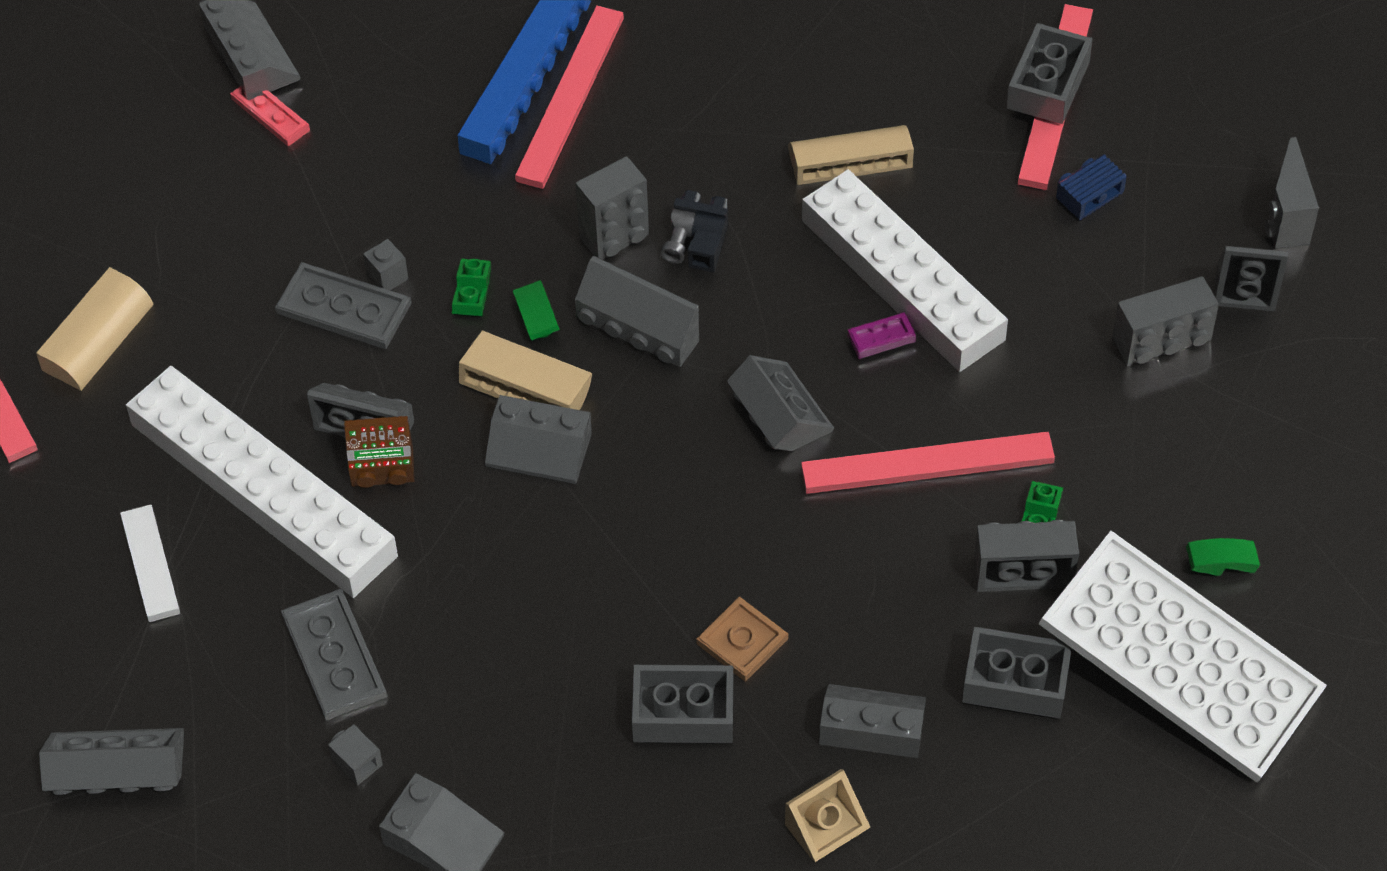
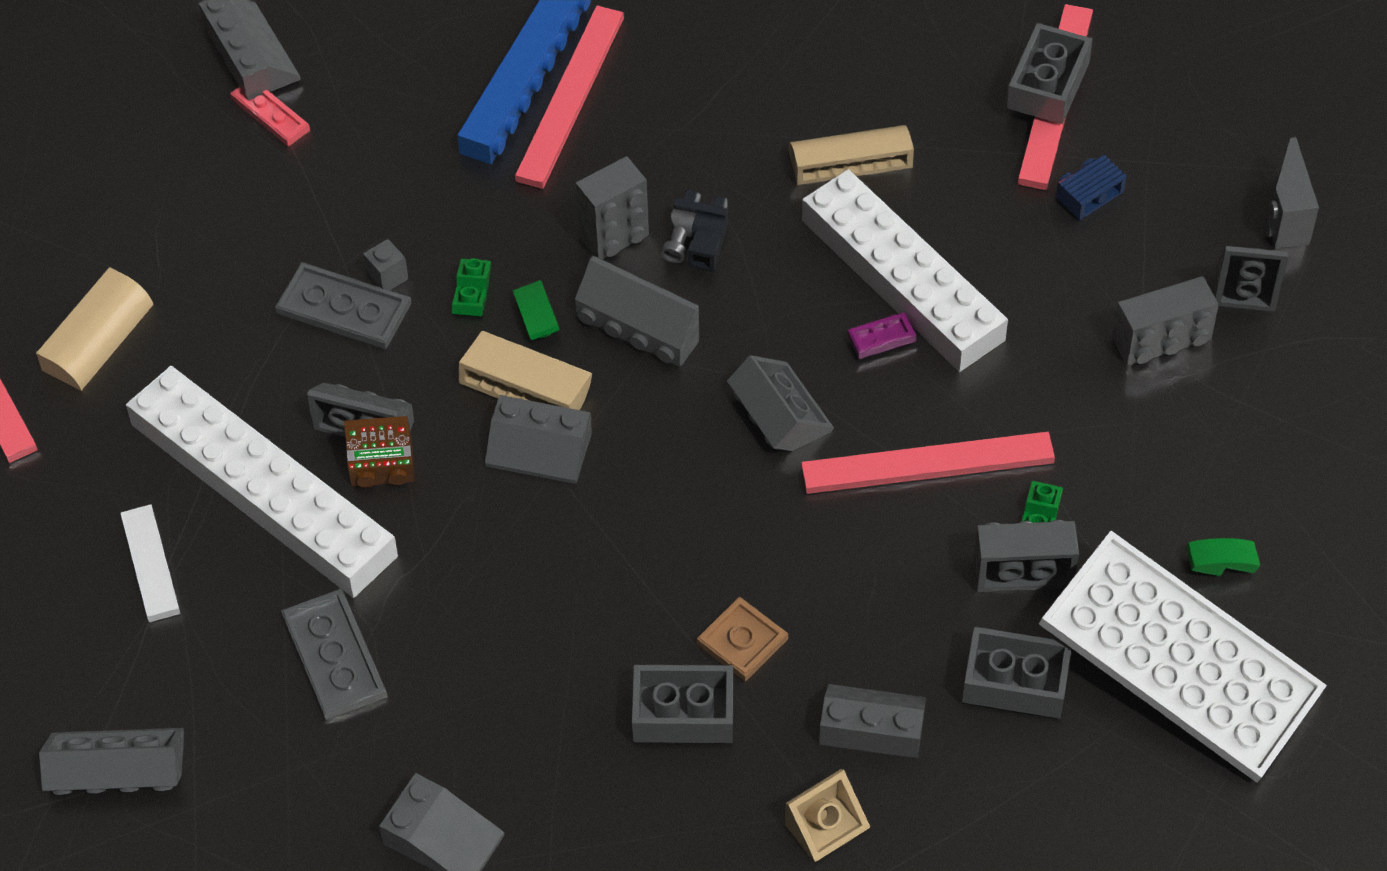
dark grey brick [328,724,383,786] -> none

